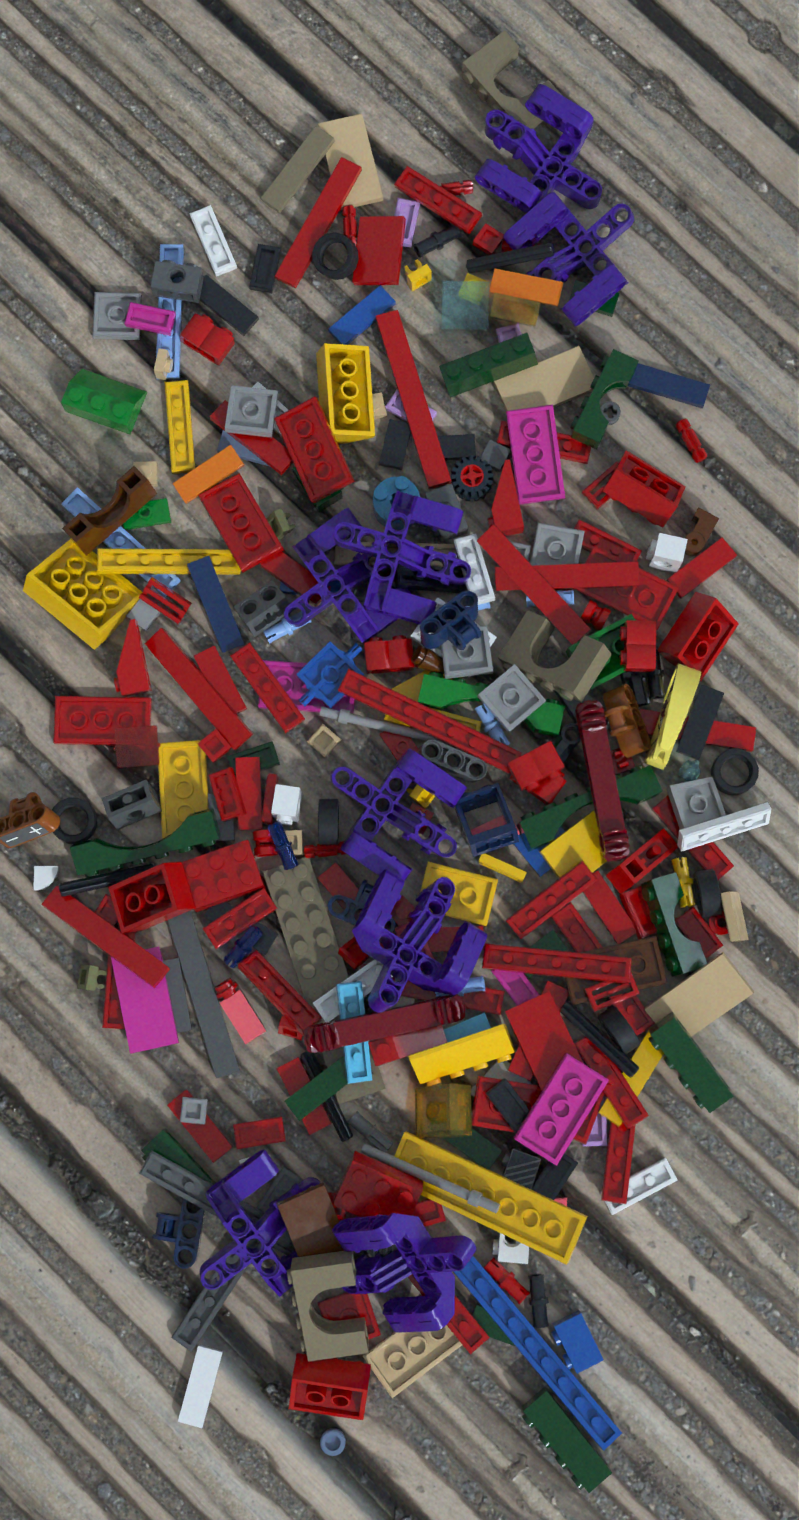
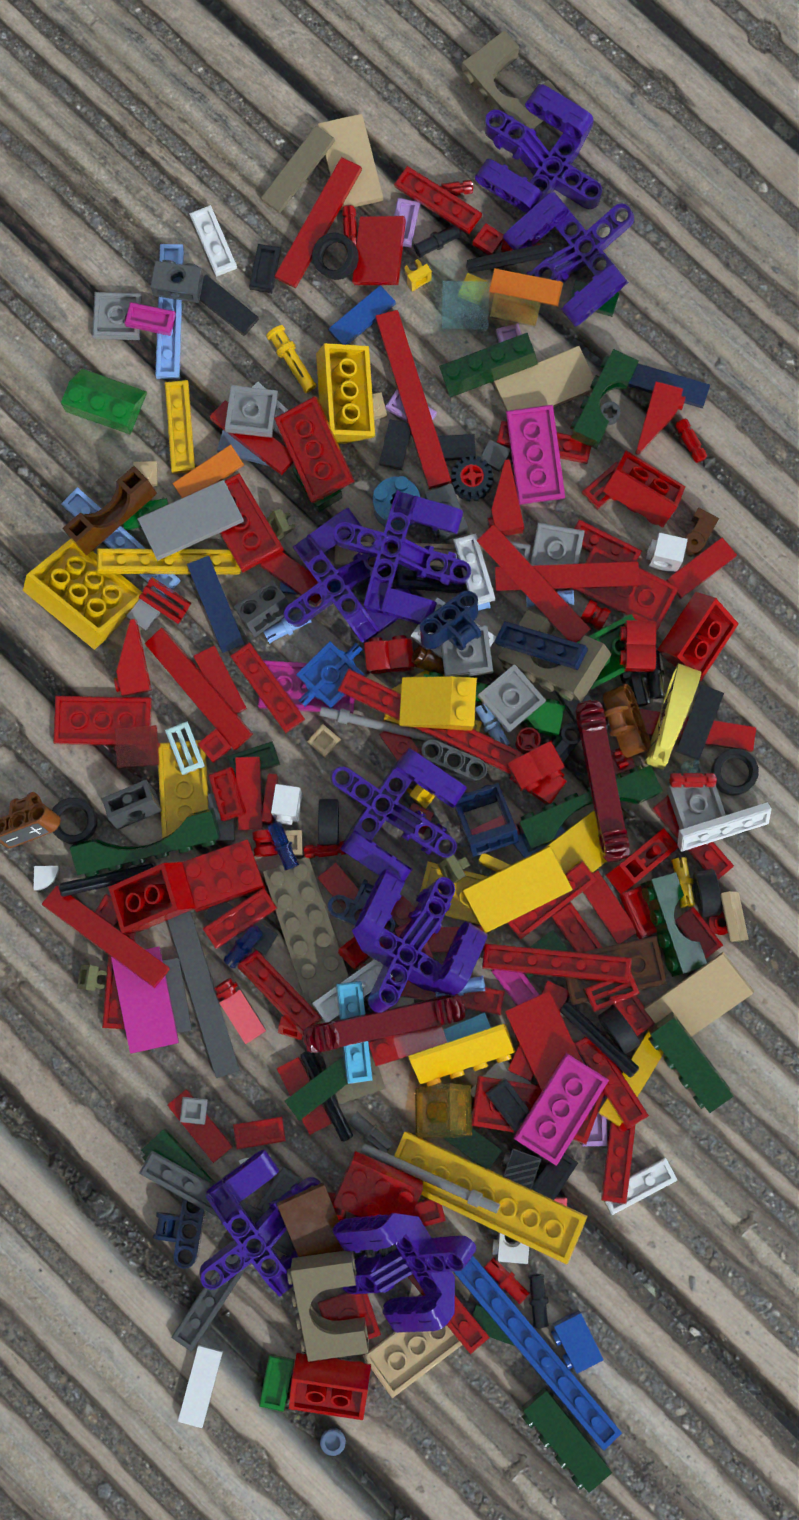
tan plate [154,348,173,380] -> none
red brick [179,313,235,366] -> none
none -> light grey tile [137,480,244,561]
none -> light aqua tile [165,721,205,775]
none -> green tile [259,1354,294,1412]
none -> yellow pin [266,325,317,393]
none -> yellow slope [399,676,477,731]
none -> olive tile [438,854,470,884]
none -> yellow tile [463,846,573,933]
none -> dark blue tile [494,621,588,670]
none -> red wheel [515,727,541,754]
none -> red slope [635,382,686,455]
none -> red axle [669,773,717,788]

